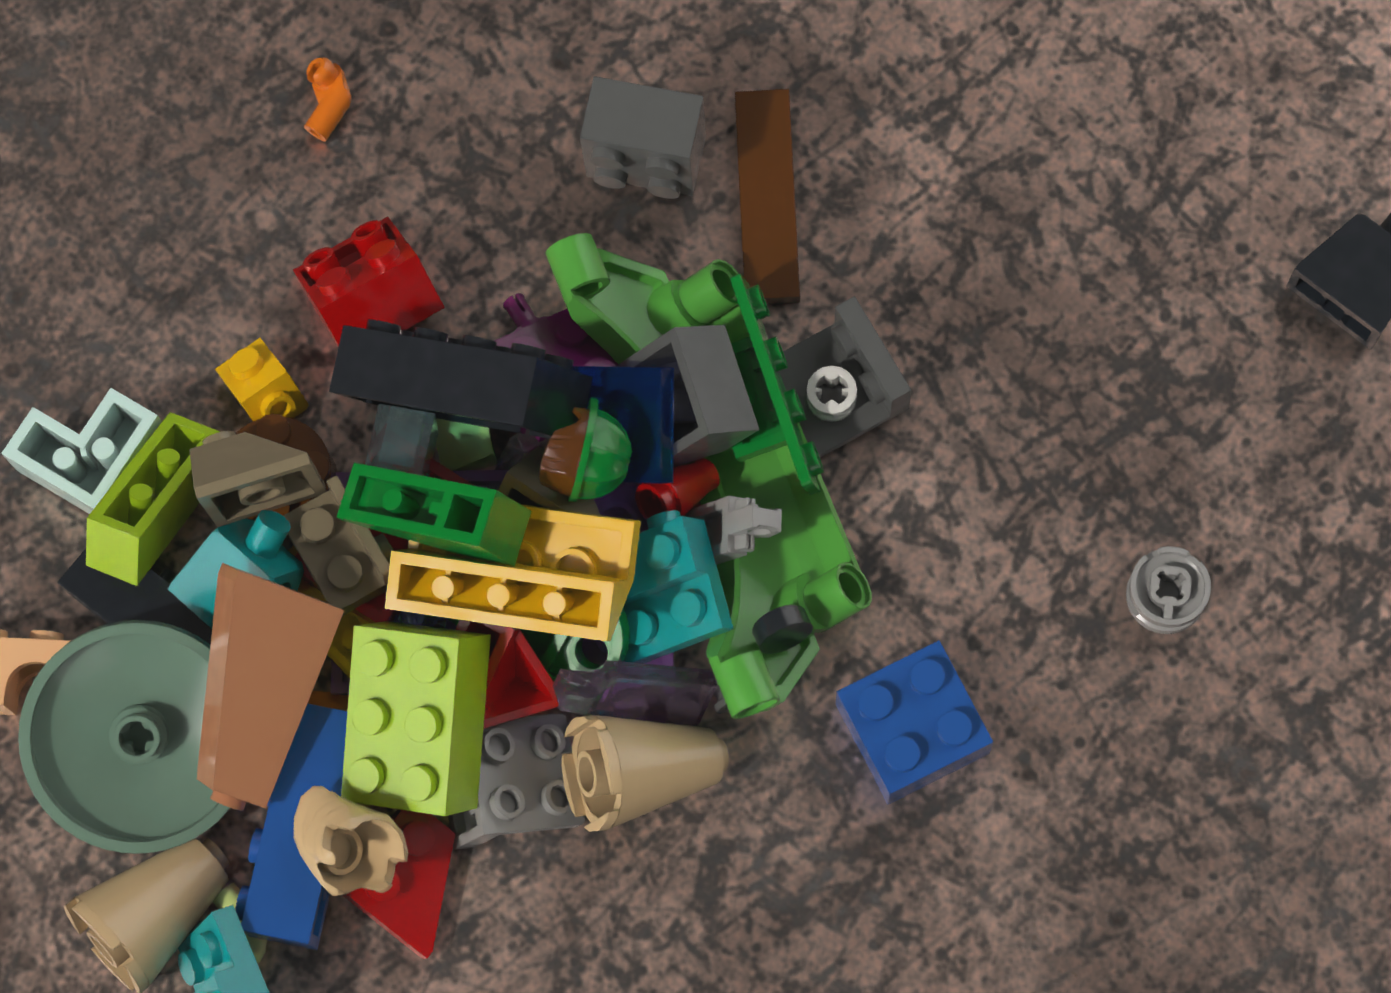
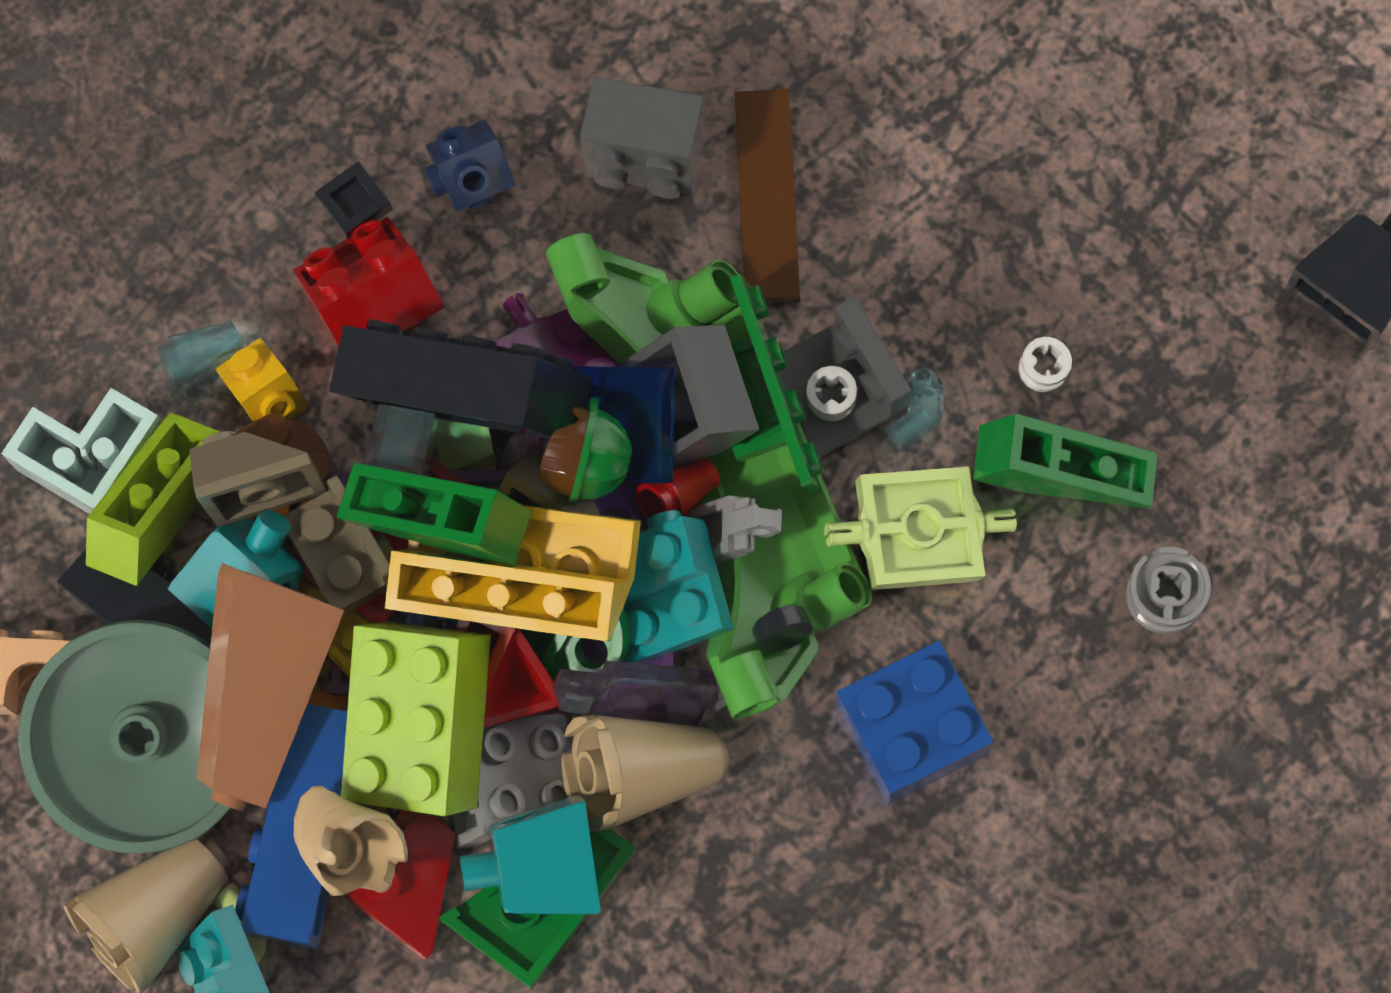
orange arm [304,57,352,142] -> none
none -> clear light blue cone [157,320,244,387]
none -> black tile [314,161,393,239]
none -> dark blue brick [424,119,516,212]
none -> green wing [438,820,637,990]
none -> teal torso [459,795,601,914]
none -> yellowish green plate [824,466,1017,590]
none -> clear light blue arm [885,368,945,451]
none -> green slope [973,413,1157,509]
none -> white bush [1018,336,1072,392]

